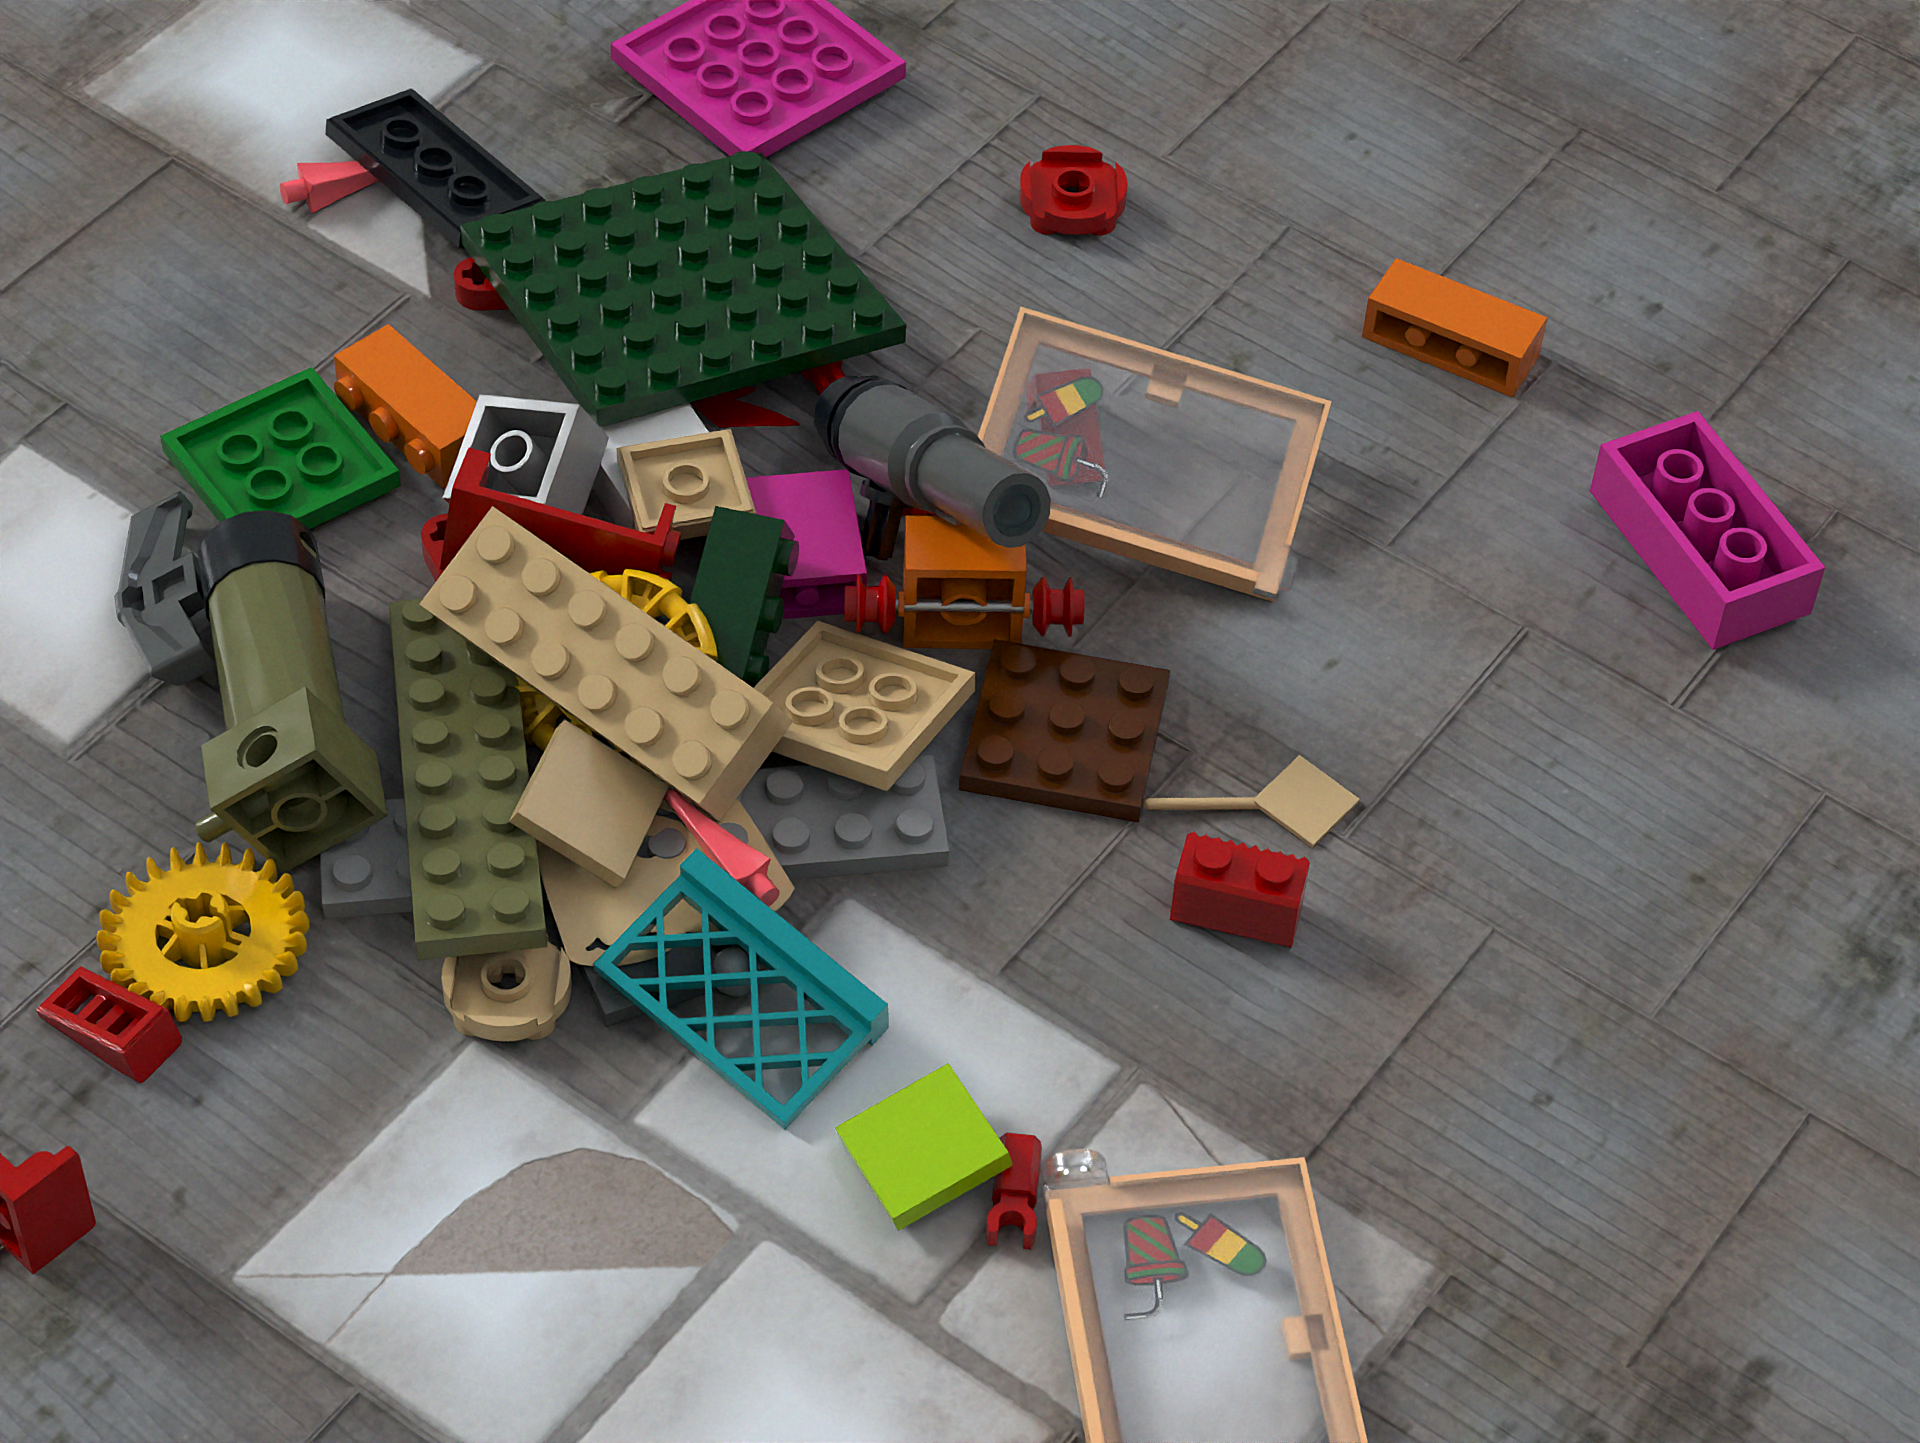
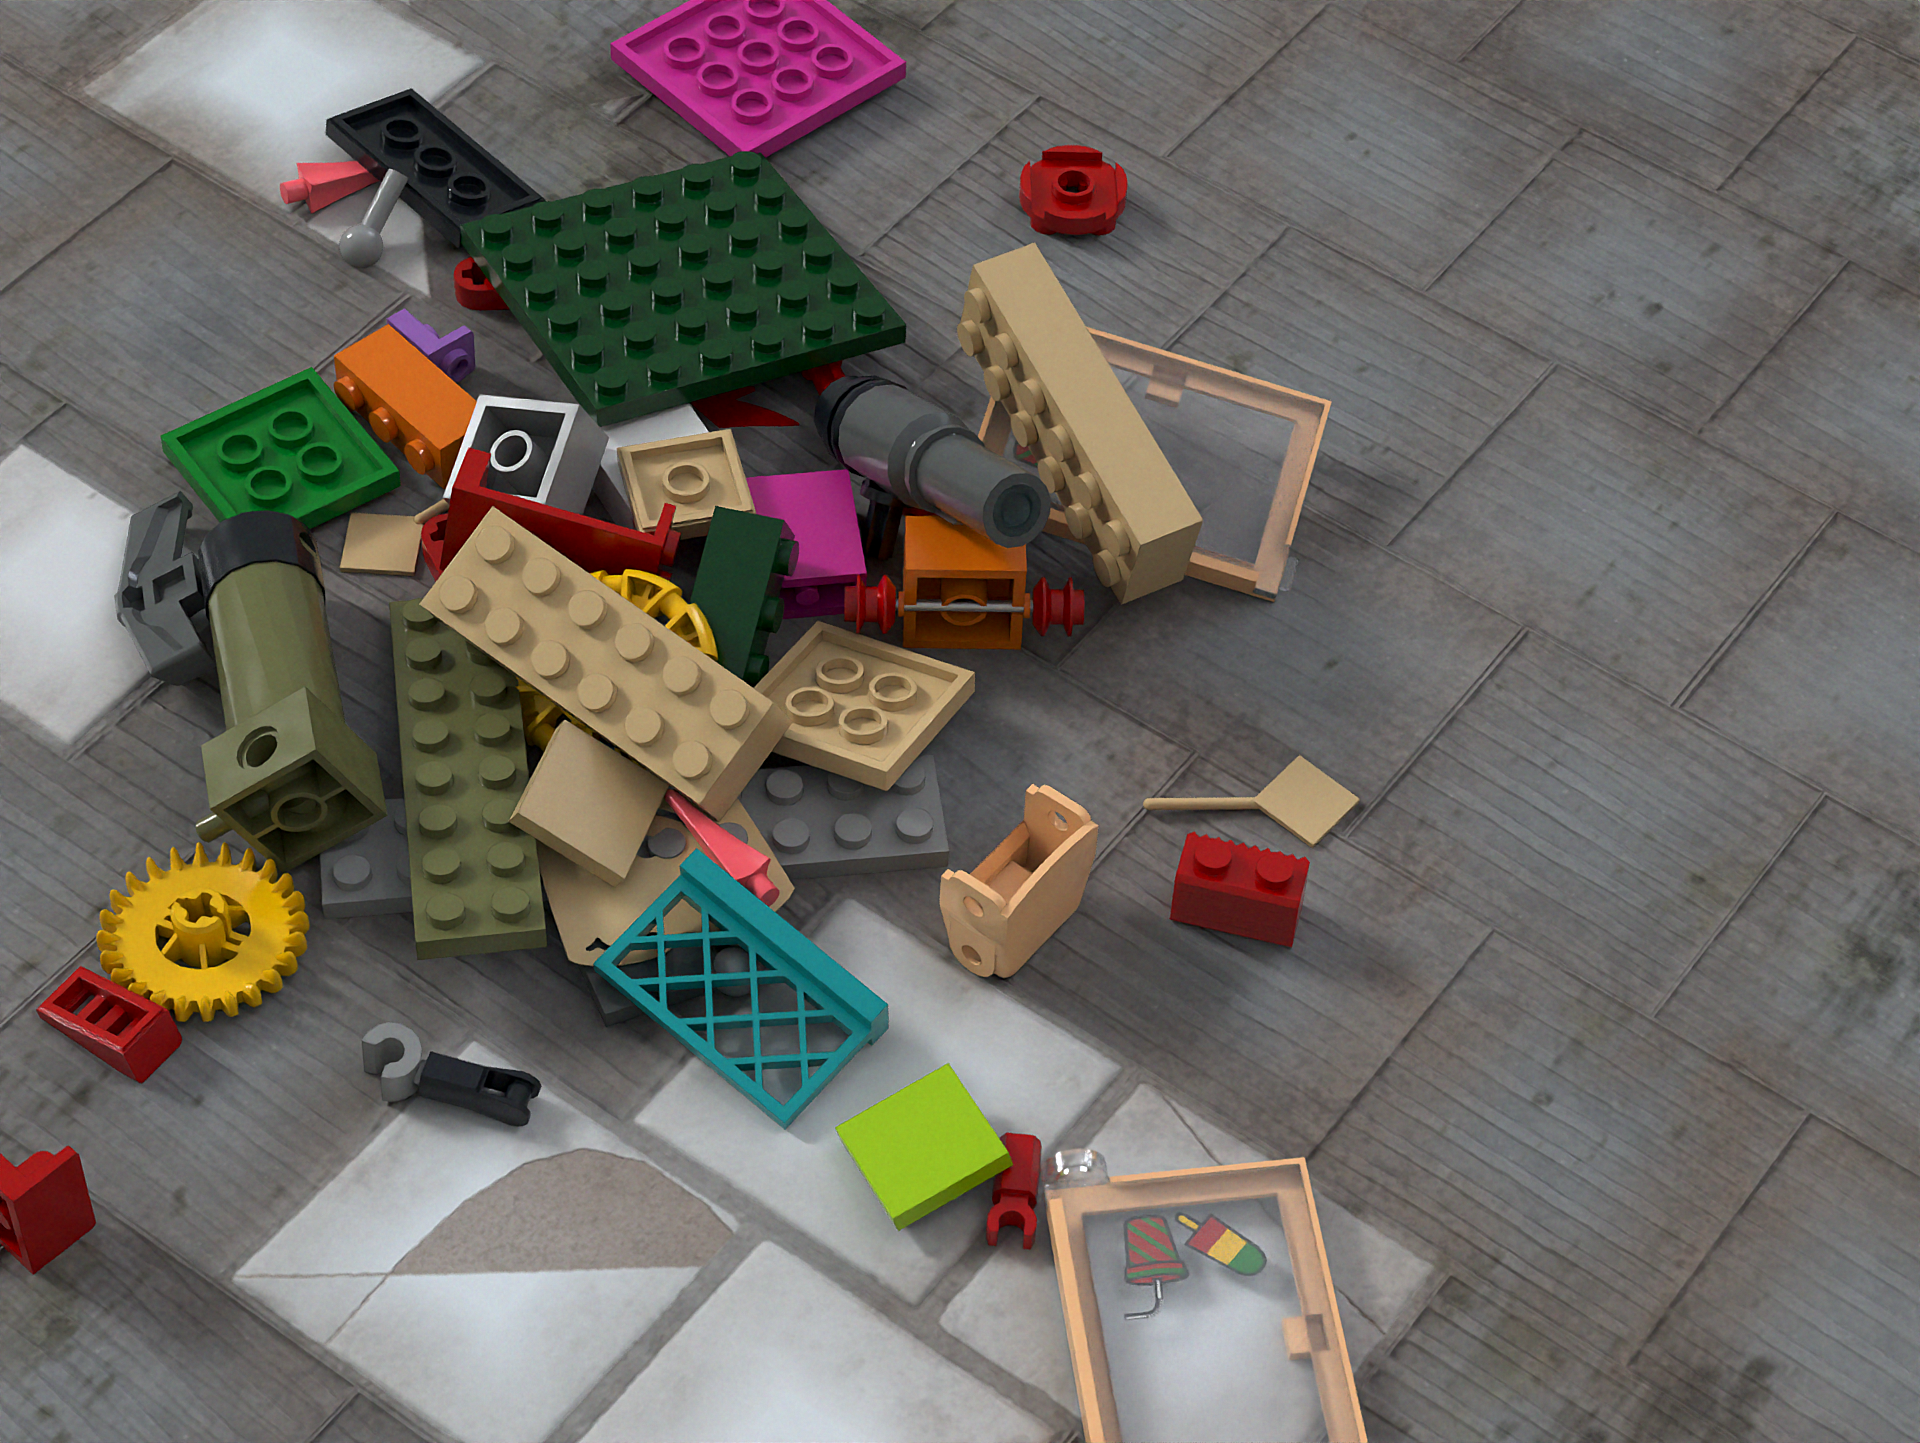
tan plate [441,933,572,1041] -> none
reddish brown plate [959,639,1170,823] -> none
orange brick [1362,258,1548,397] -> none
dark pink brick [1590,411,1825,650] -> none
none -> light grey bar [339,169,408,267]
none -> tan piece [340,499,449,576]
none -> black piece [362,1022,542,1127]
none -> medium lavender bracket [387,309,476,383]
none -> light nougat piece [940,784,1099,978]
none -> tan brick [957,242,1203,605]

